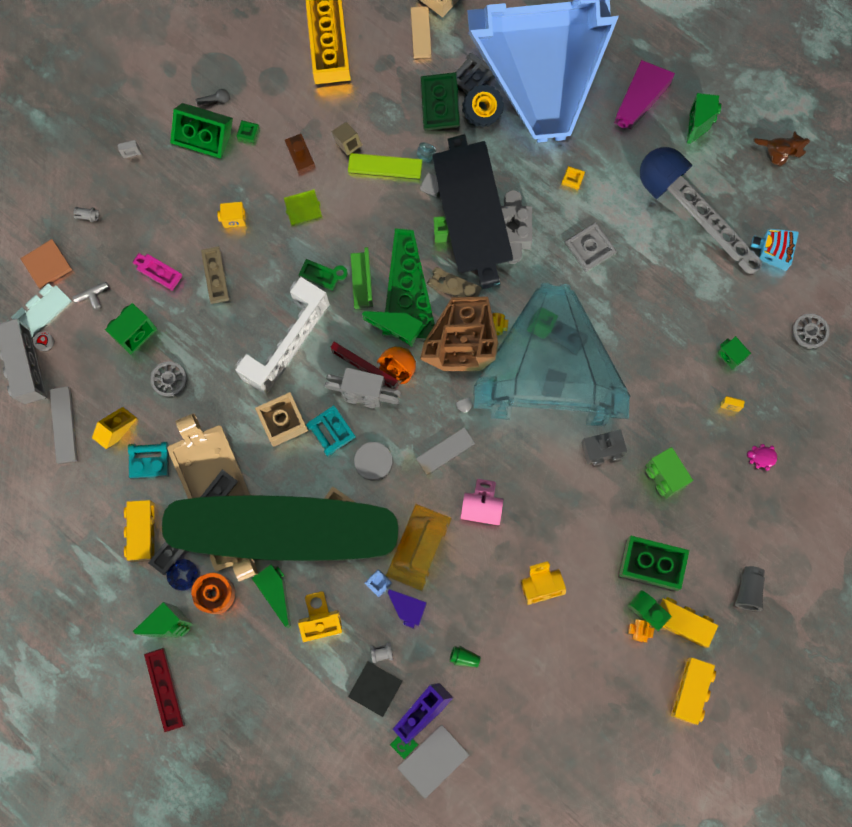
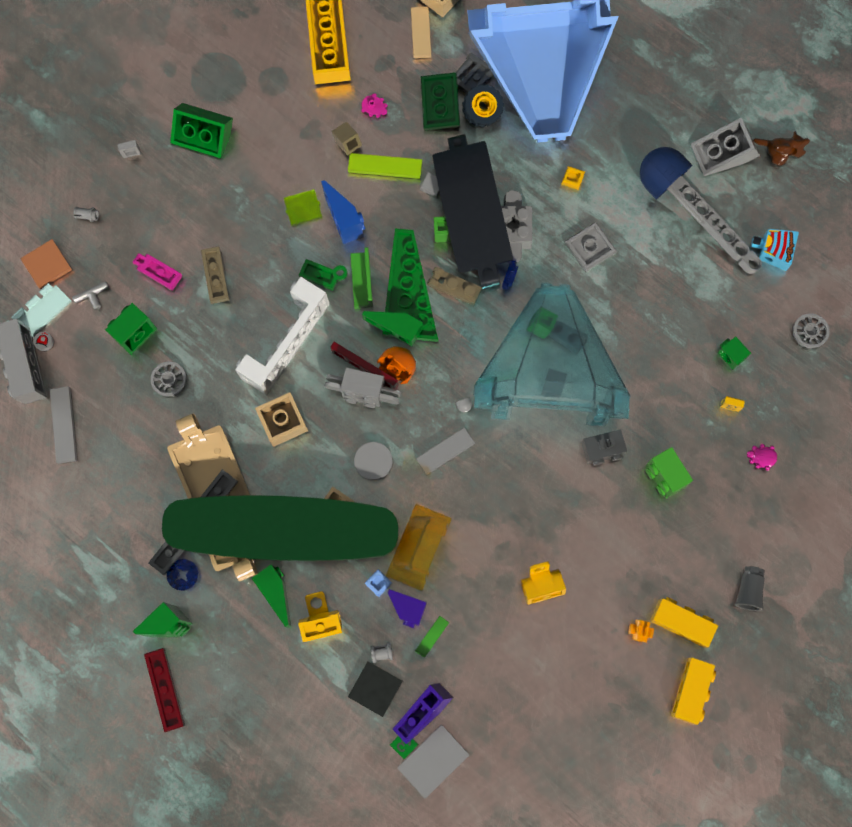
yellow slope [92,407,137,449] -> none
yellow brick [124,500,155,562] -> none
teal plate [128,442,169,479] -> none
orange brick [191,573,235,614] -> none
dark grey bar [195,89,229,106] -> none
yellow brick [217,202,246,228] -> none
green tile [236,120,259,143] -> none
reddish brown tile [285,134,315,174] -> none
teal plate [306,405,356,456] -> none
clear light blue tile [417,142,436,162] -> none
medium nougat wedge [420,297,499,371] -> none
green cone [450,645,481,668] -> none
bright pink piece [461,479,504,525] -> none
light orange gear [492,313,509,335] -> none
magenta slope [614,60,675,130] -> none
green brick [619,536,690,591] -> none
green brick [627,590,672,632] -> none
green slope [687,93,722,144] -> none
none -> blue slope [321,180,365,244]
none -> dark pink piece [361,93,388,118]
none -> bright green piece [415,616,449,658]
none -> clear blue gear [502,261,519,290]
none -> light grey slope [691,118,760,176]

